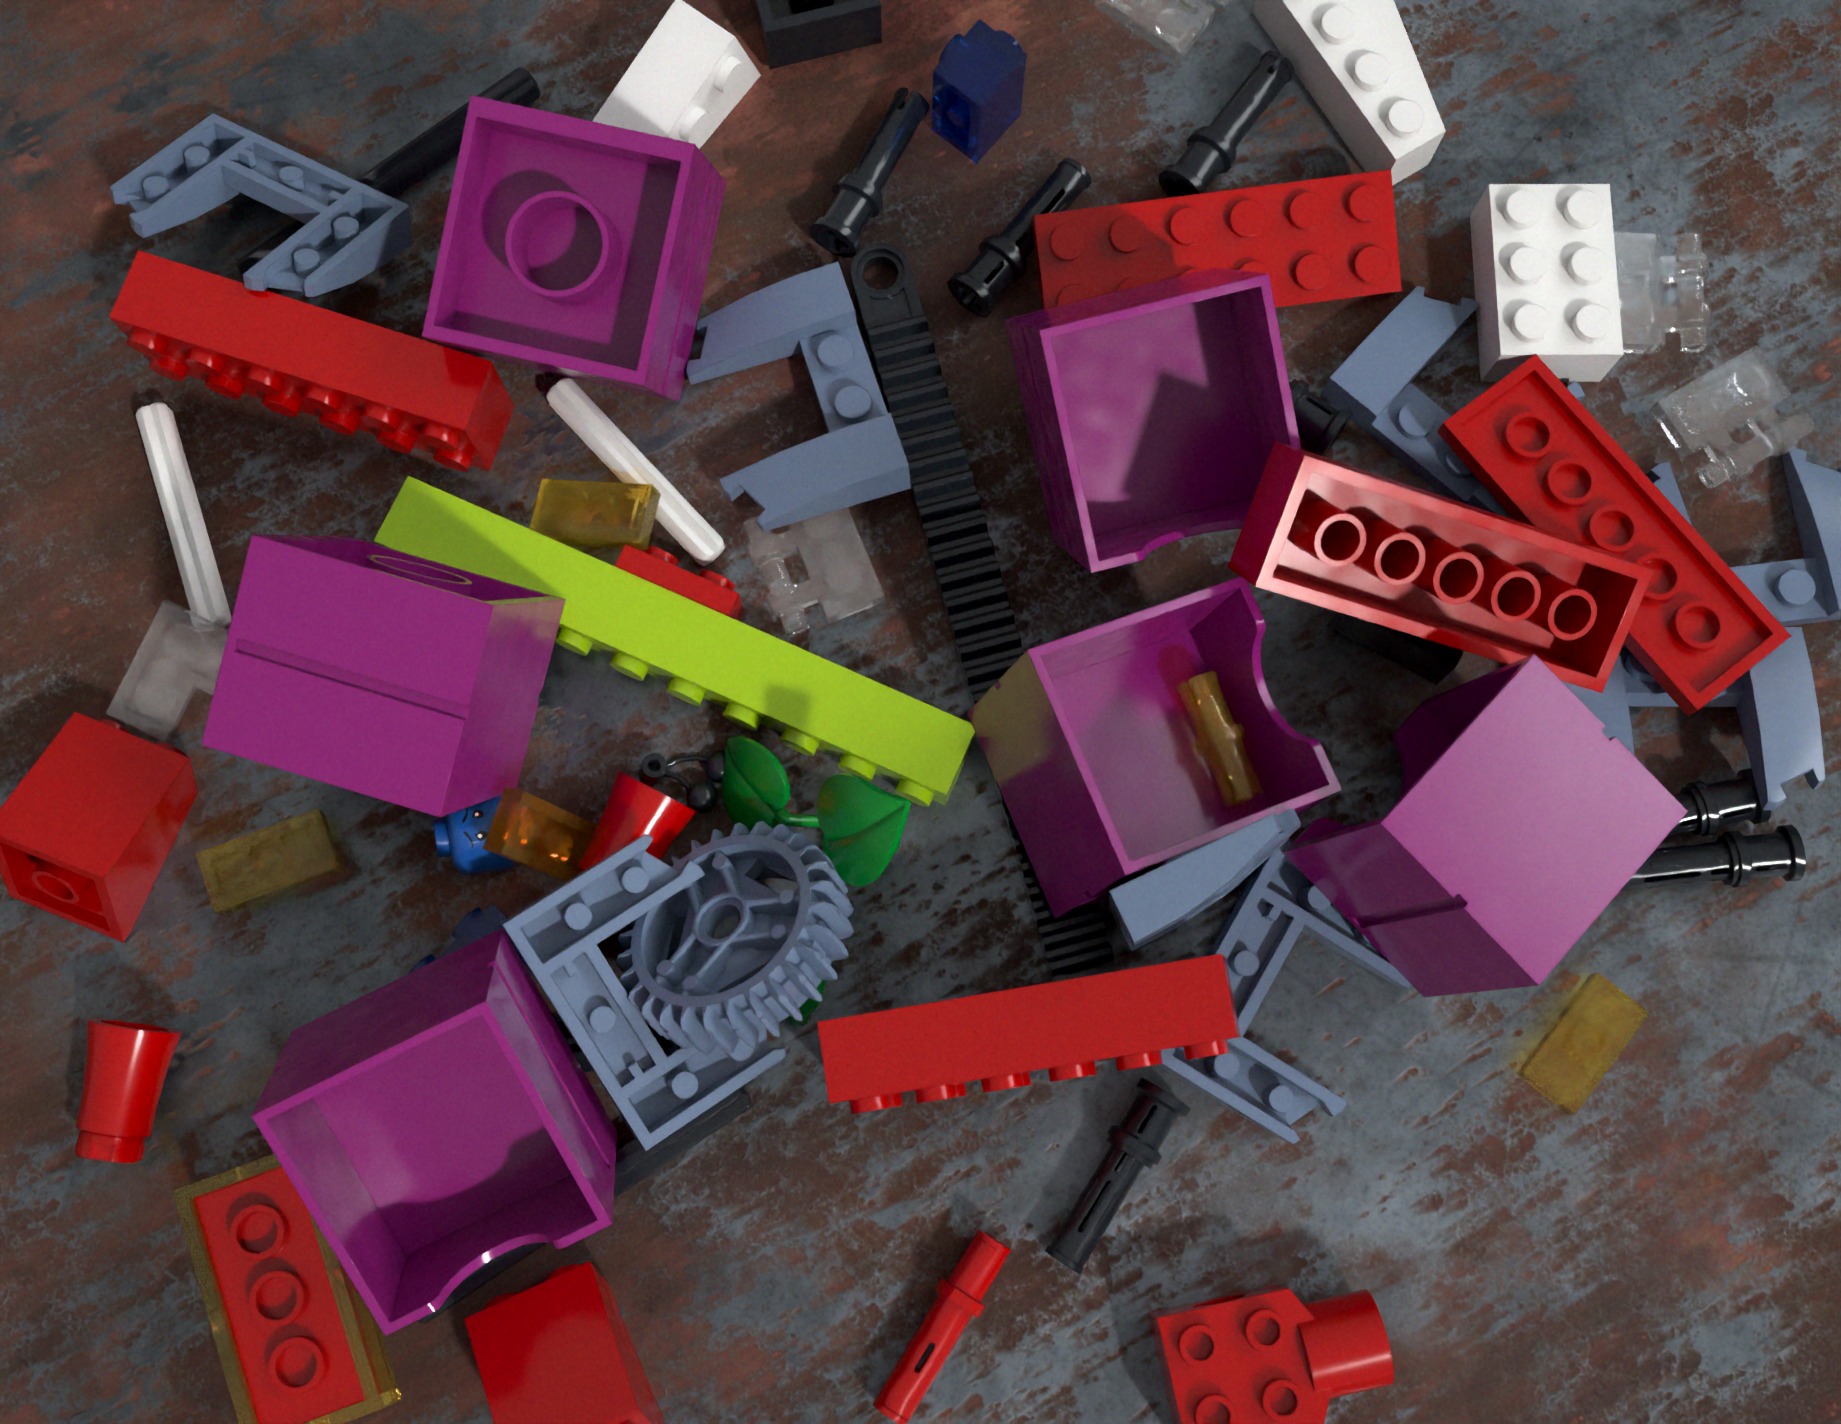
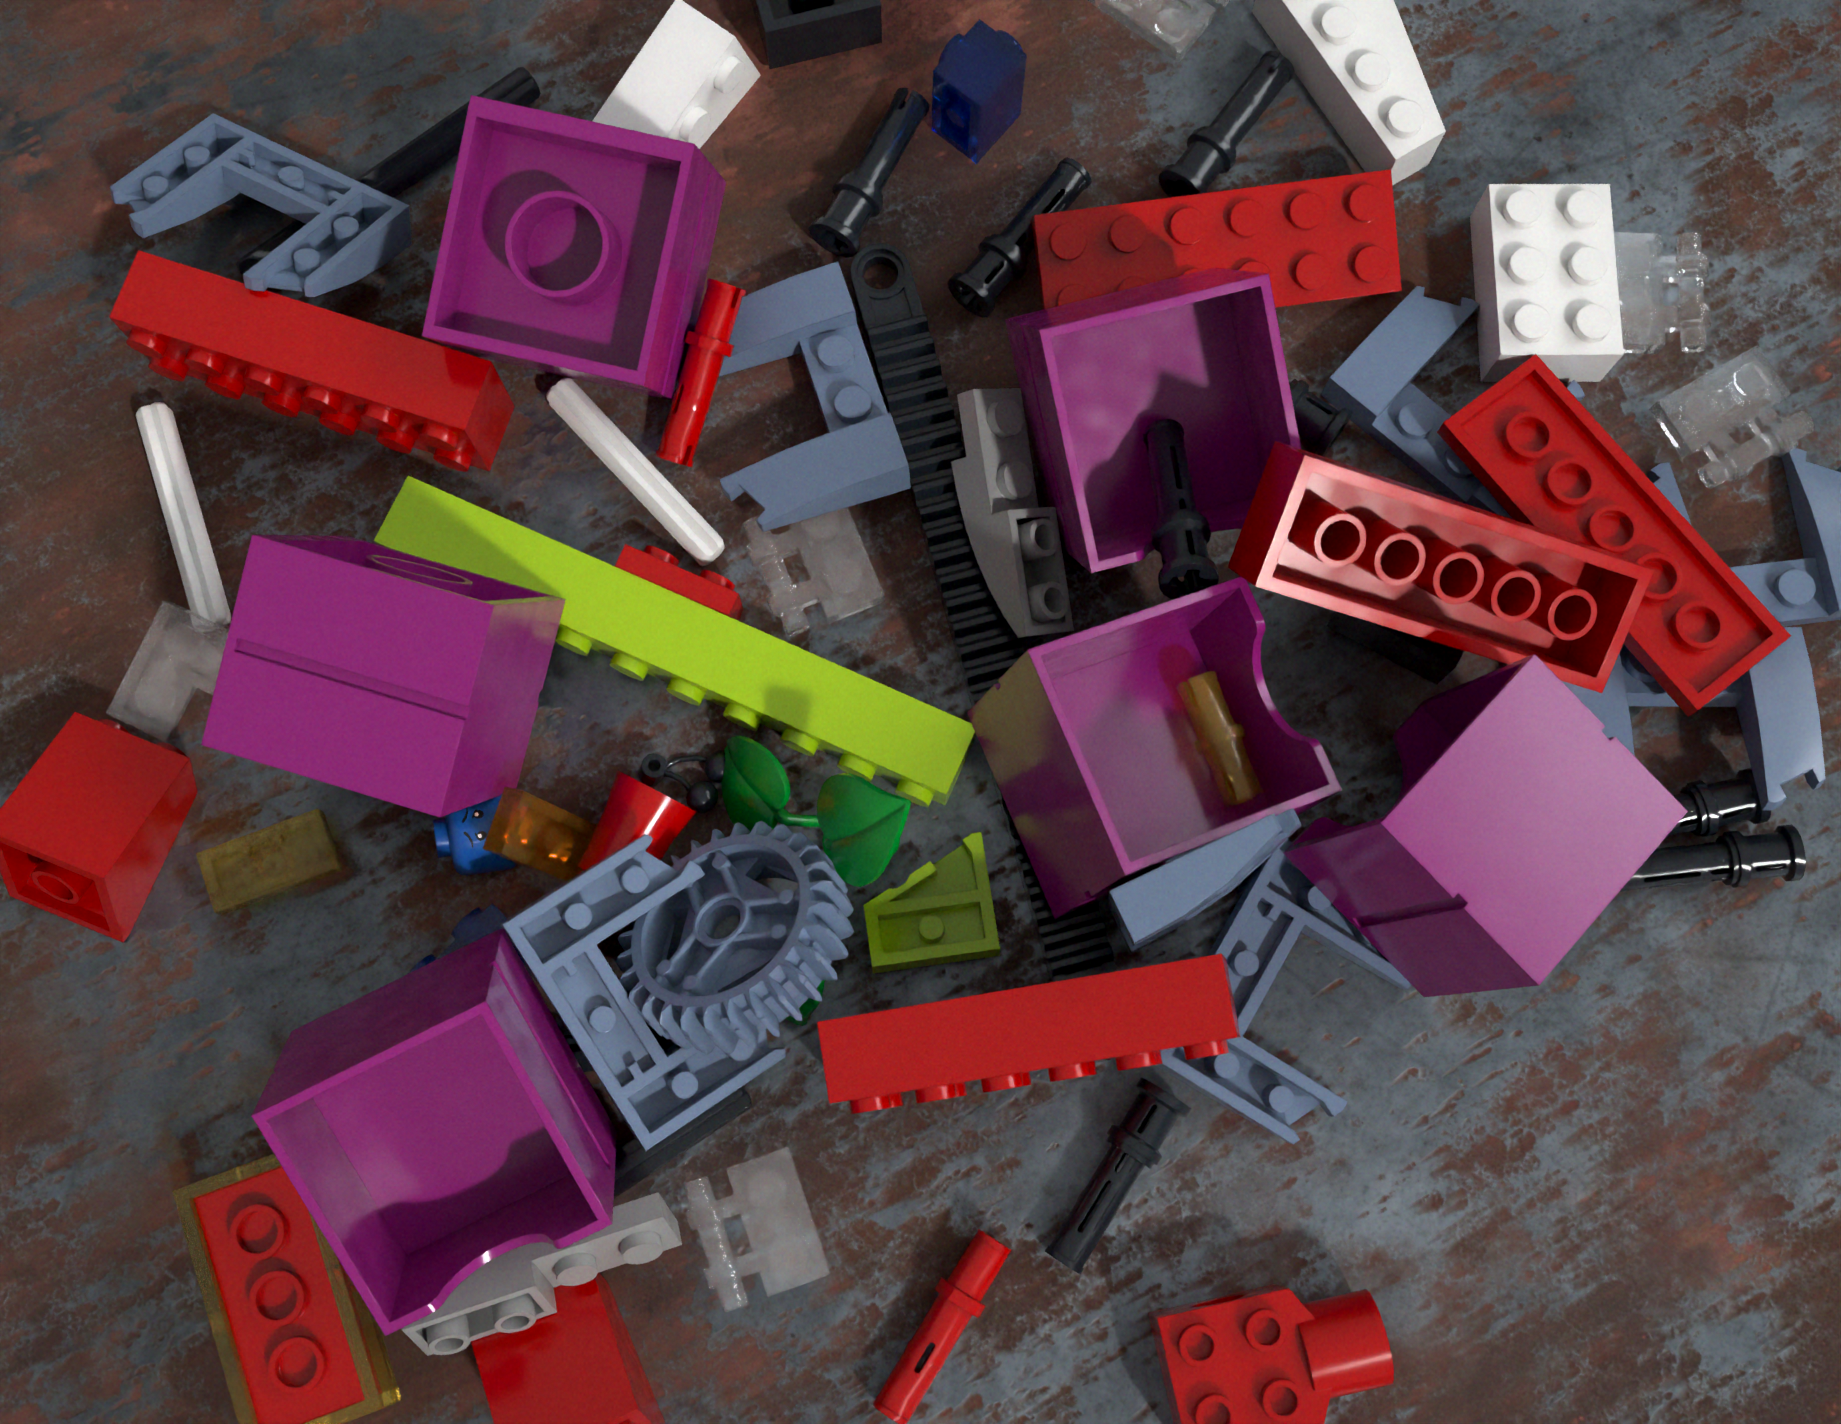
red plant [75,1018,182,1163] -> none
clear yellow plate [529,479,661,550] -> none
clear yellow plate [1516,972,1650,1115] -> none
none -> light grey slope [401,1192,682,1356]
none -> red pin [655,278,746,467]
none -> clear plate [683,1147,831,1313]
none -> lime wing [863,832,1000,974]
none -> light grey slope [951,388,1074,638]
none -> black pin [1143,419,1219,599]

